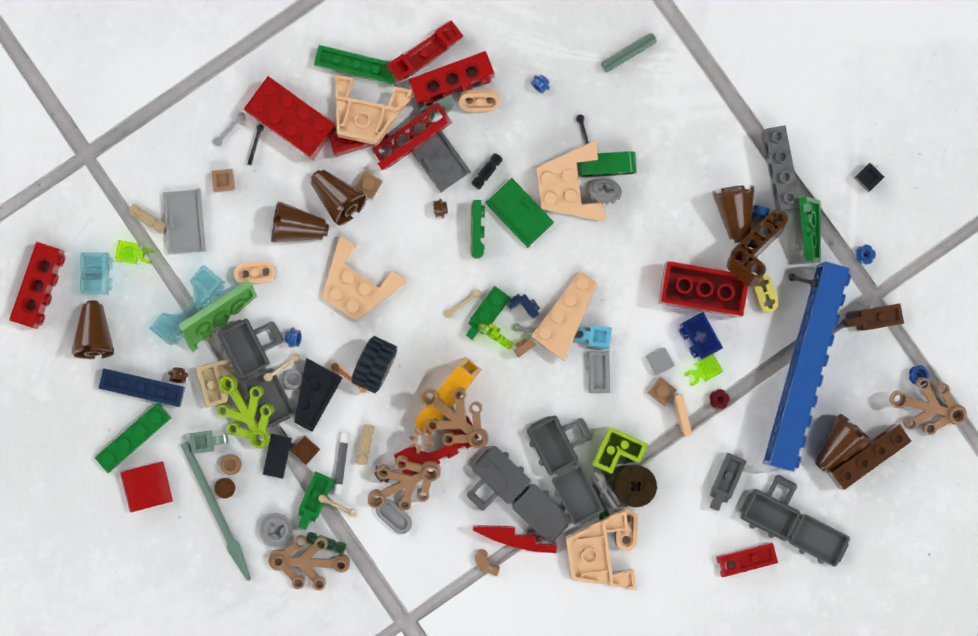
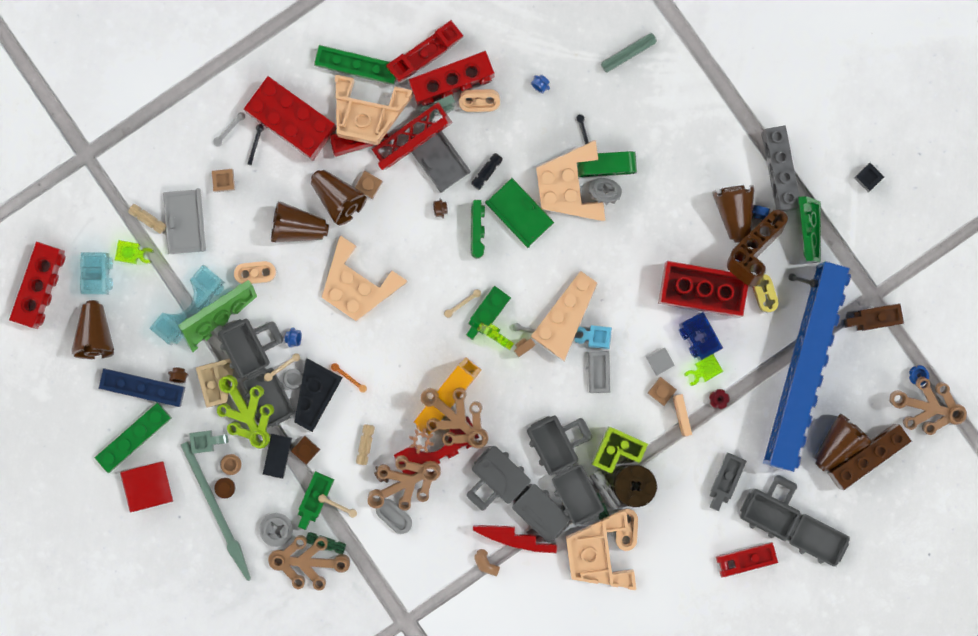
dark grey bar [333,432,349,495] -> none
black wheel [352,336,397,393] -> none
dark blue bracket [508,294,540,320] -> none
blue plate [855,244,876,265] -> none

